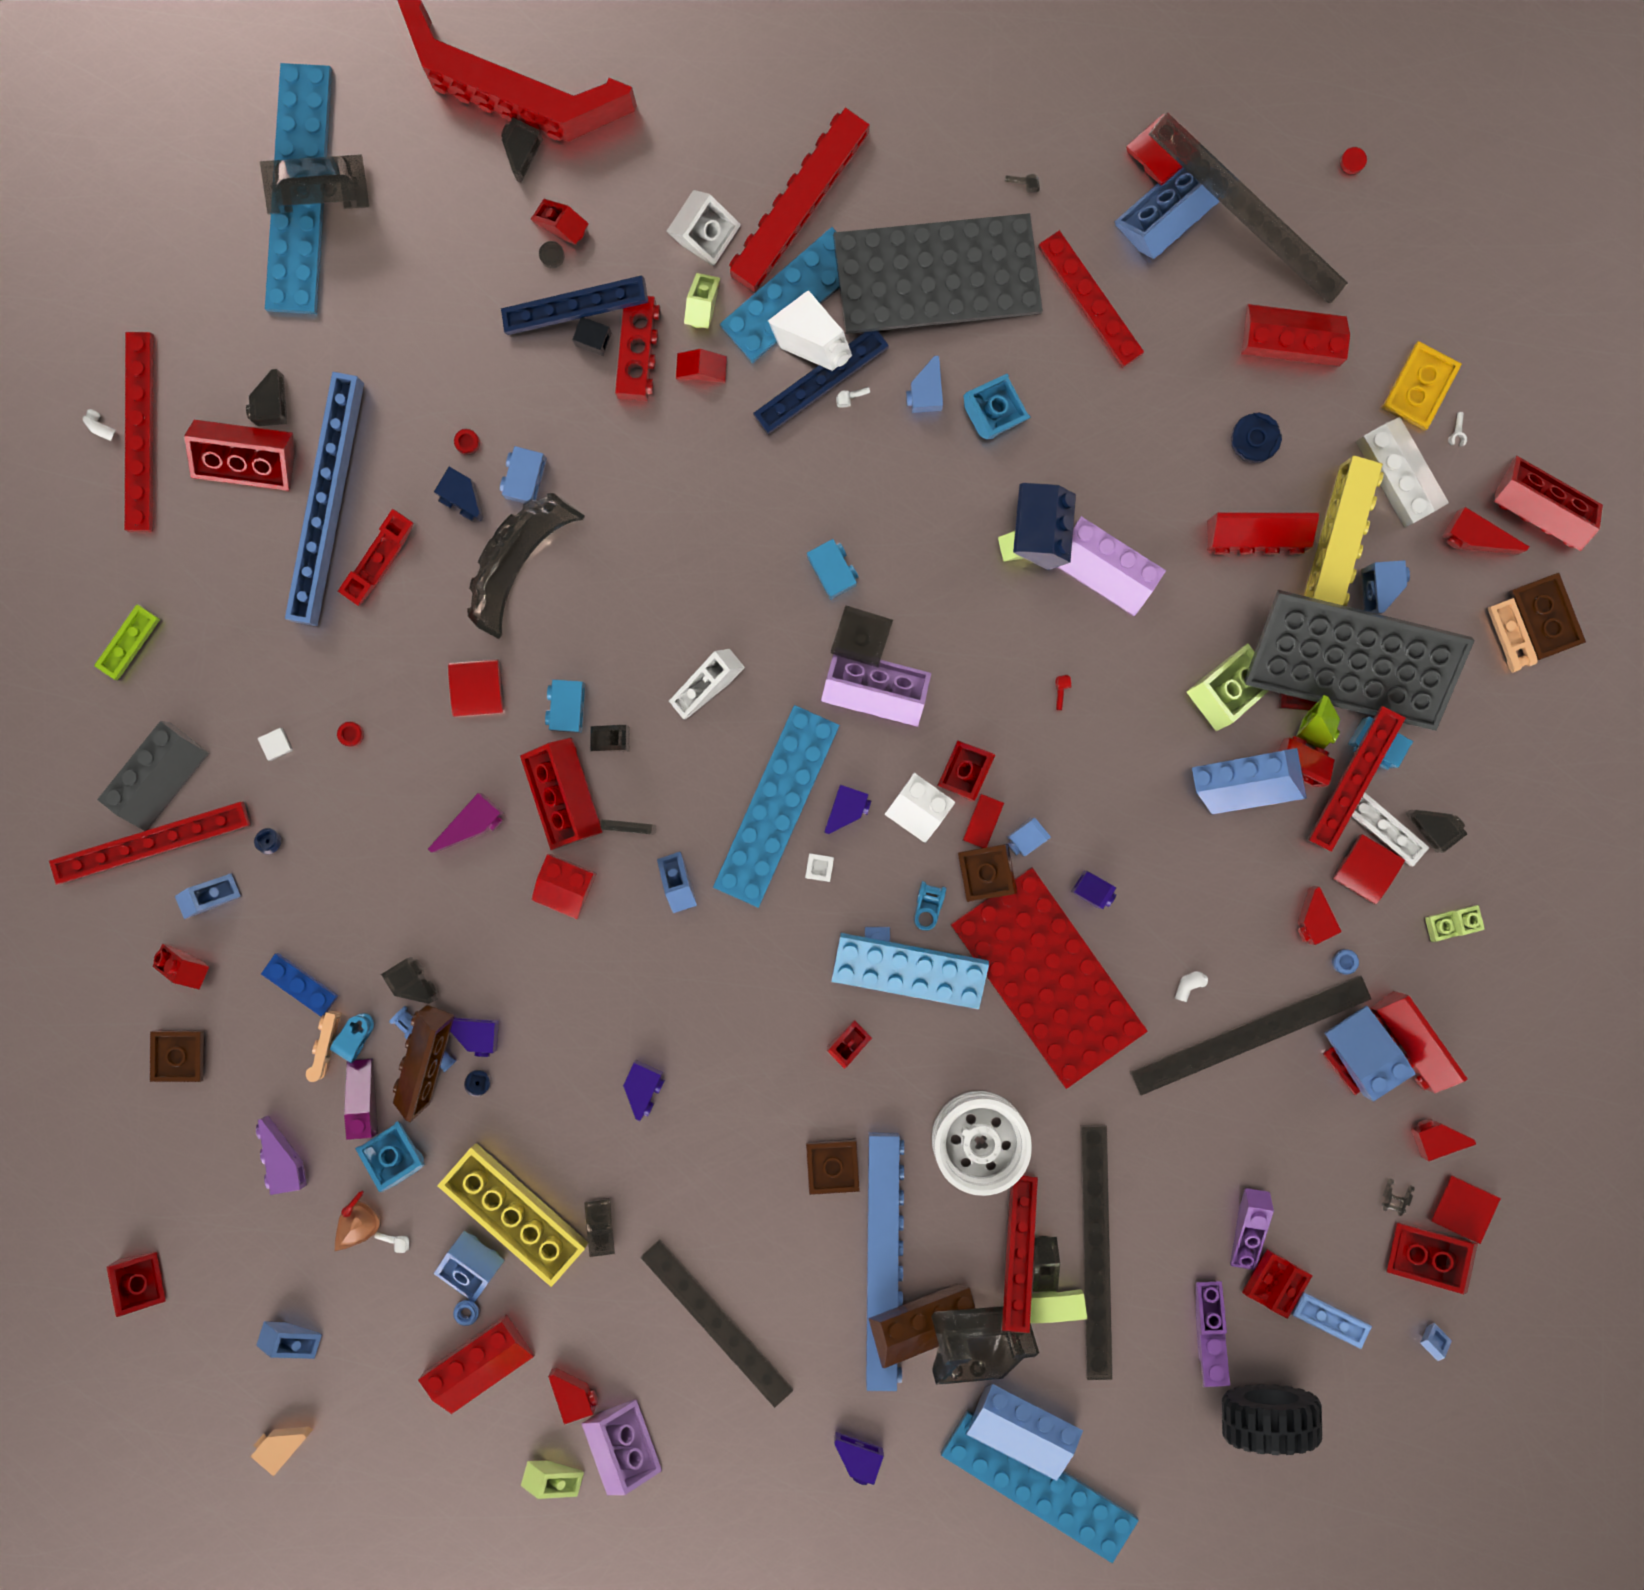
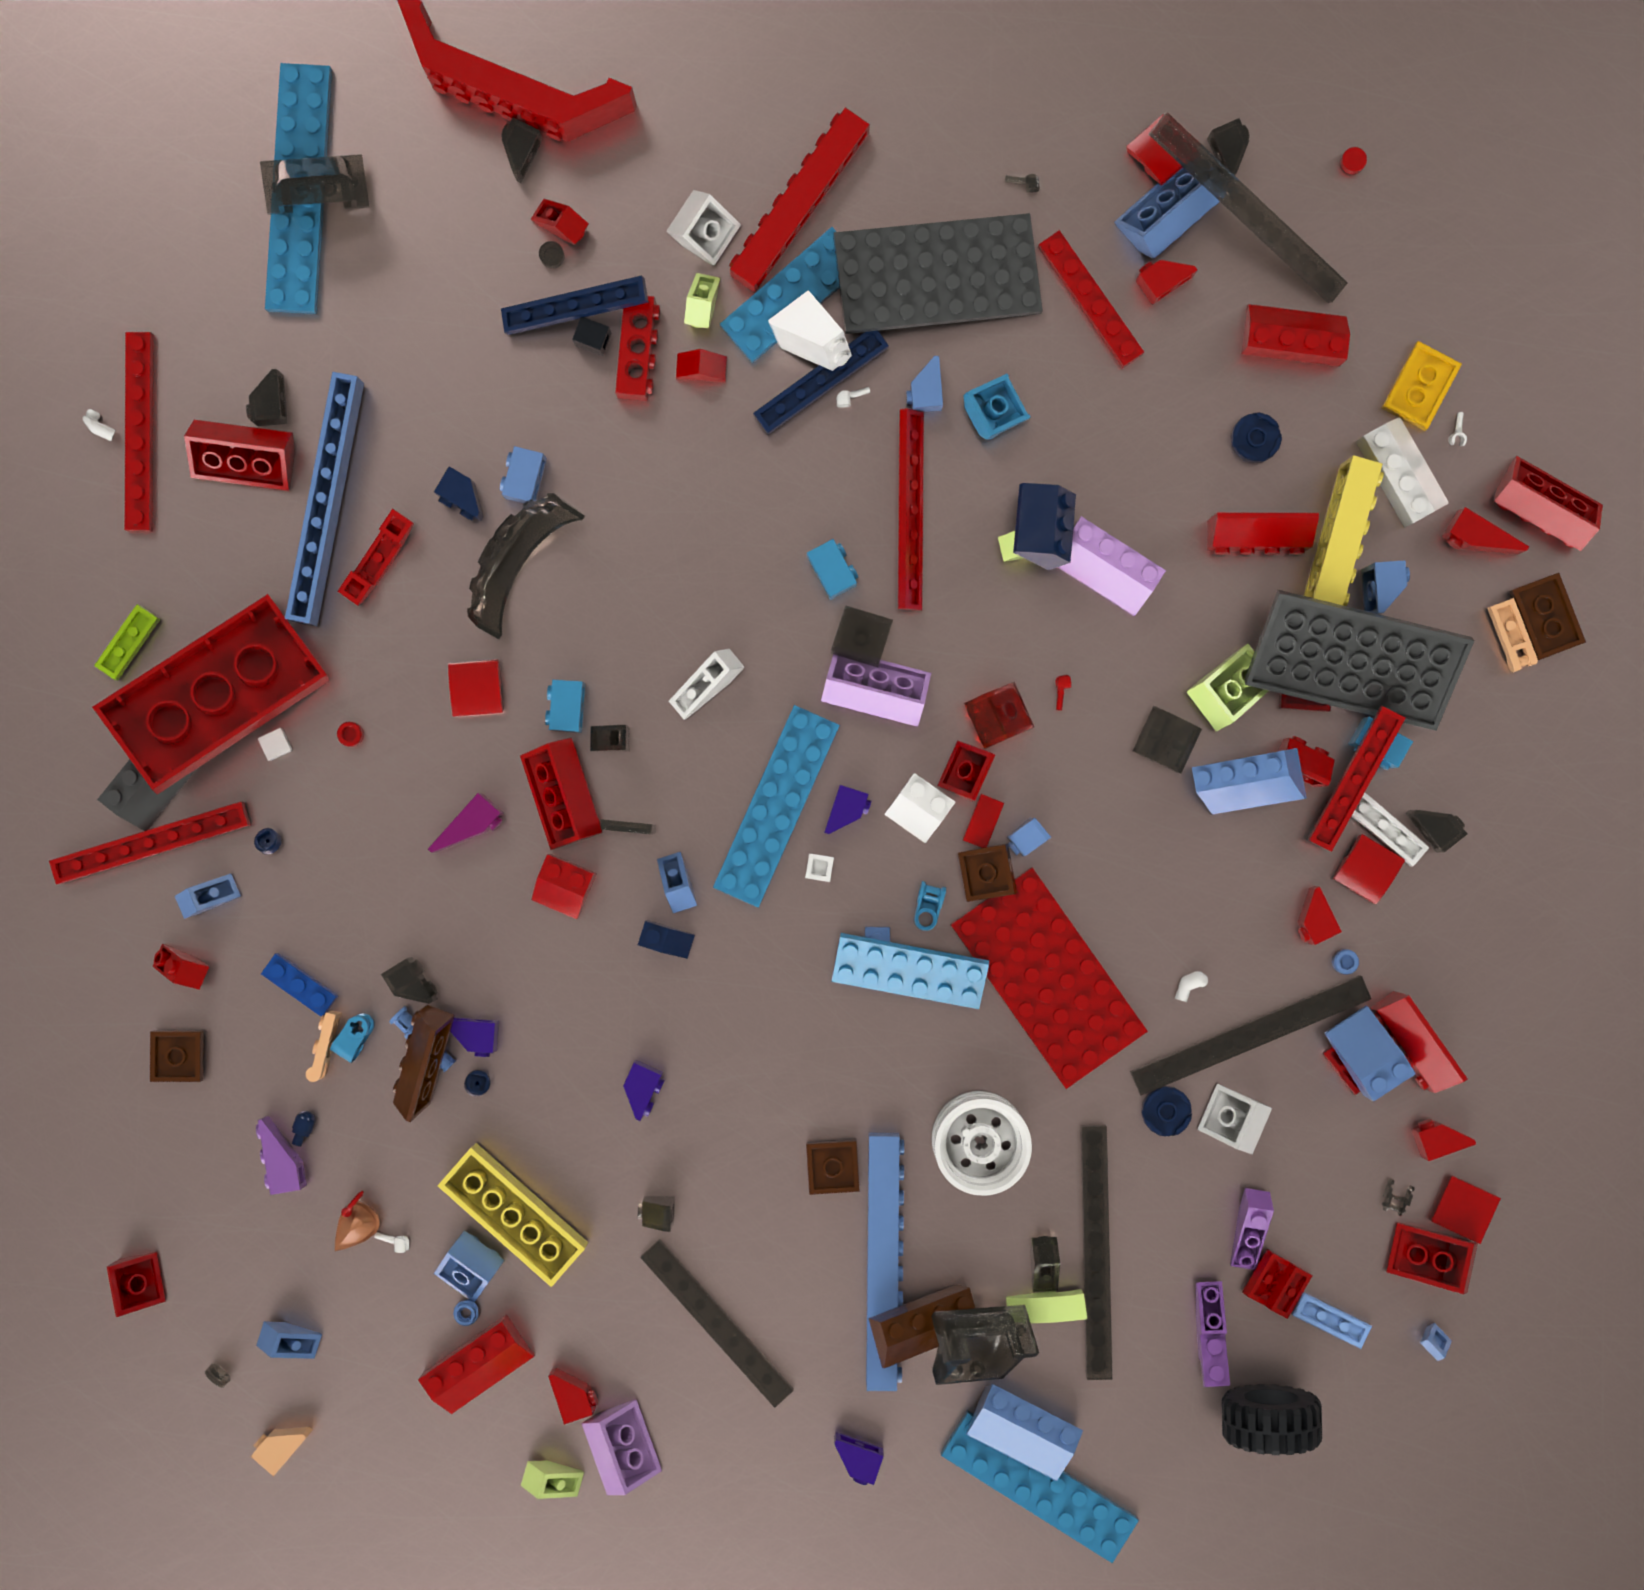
magenta slope [344,1058,378,1140] -> none
dark azure slope [355,1121,425,1192] -> none
red tile [454,429,480,455] -> none
clear smoke slope [584,1199,615,1257] -> none
red slope [827,1020,872,1069] -> none
red plate [1002,1176,1038,1333] -> none
dark purple slope [1071,871,1116,909] -> none
lime slope [1296,695,1340,749] -> none
yellowish green slope [1425,905,1485,942] -> none
none -> red tile [92,594,329,795]
none -> clear smoke tile [205,1364,230,1388]
none -> dark blue cylinder [292,1111,315,1147]
none -> dark blue slope [638,920,695,959]
none -> clear smoke slope [638,1196,675,1232]
none -> red plate [898,408,924,611]
none -> clear red slope [964,682,1034,749]
none -> clear smoke slope [1133,706,1202,774]
none -> red slope [1136,260,1198,305]
none -> dark blue tile [1141,1086,1192,1137]
none -> white slope [1197,1084,1272,1154]
none -> clear smoke slope [1207,118,1250,184]

